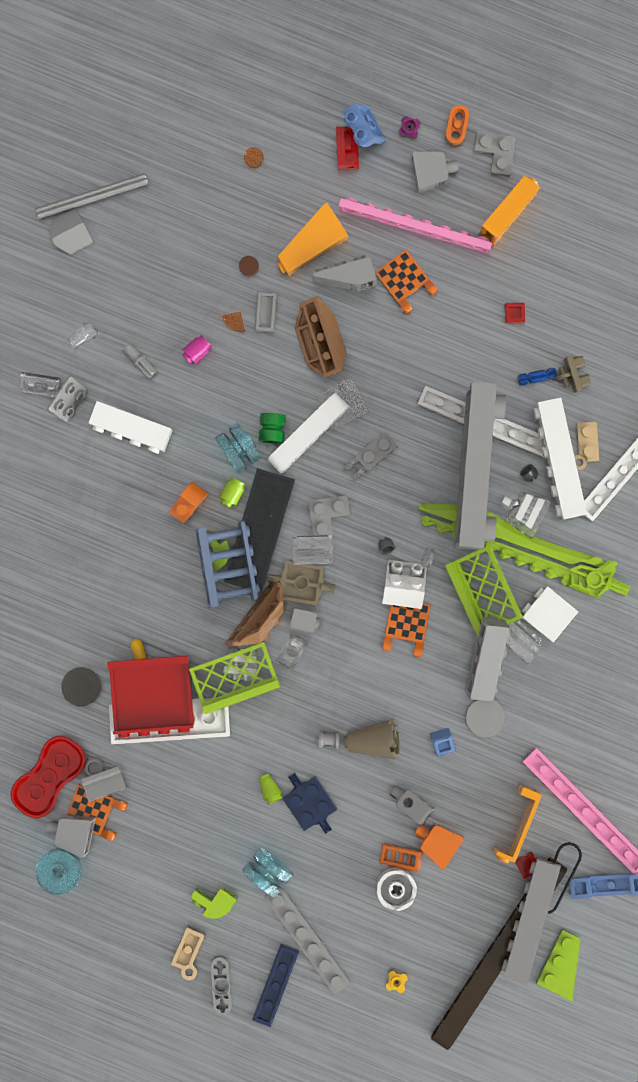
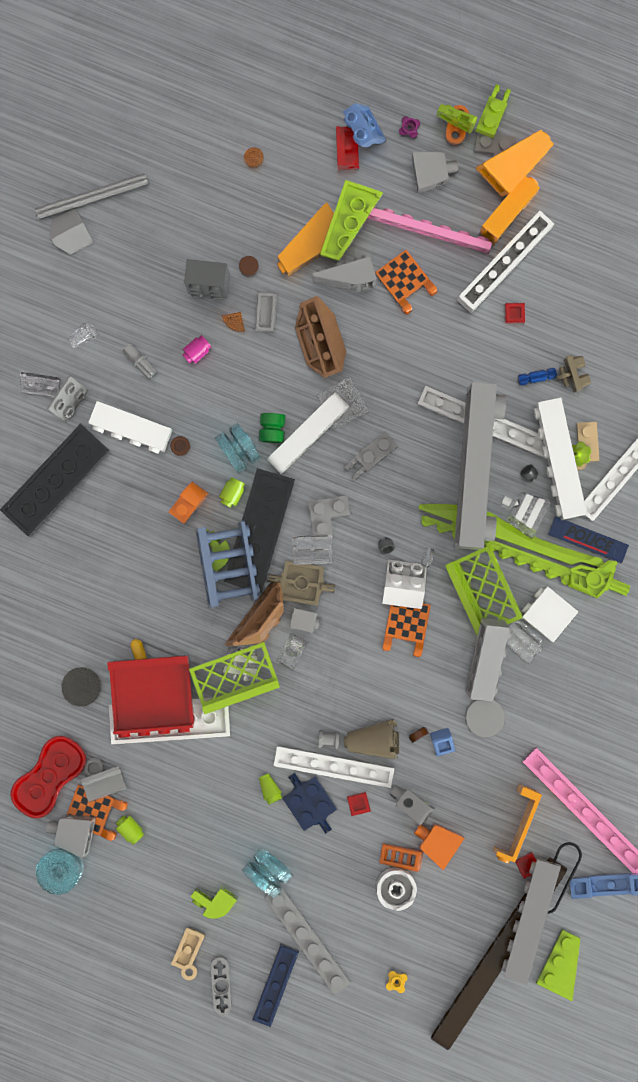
none -> black plate [0,423,110,537]
none -> lime brick [115,815,144,845]
none -> reddish brown tile [170,436,190,456]
none -> dark grey brick [184,259,230,300]
none -> white plate [274,746,394,788]
none -> lime wing [320,180,383,262]
none -> red tile [347,792,371,816]
none -> reddish brown tile [409,727,429,743]
none -> lime wing [436,104,477,134]
none -> white brick [457,211,554,313]
none -> lime hinge [475,84,511,138]
none -> light orange slope [475,130,554,197]
none -> dark blue tile [548,516,629,563]
none -> lime plant [572,442,591,467]

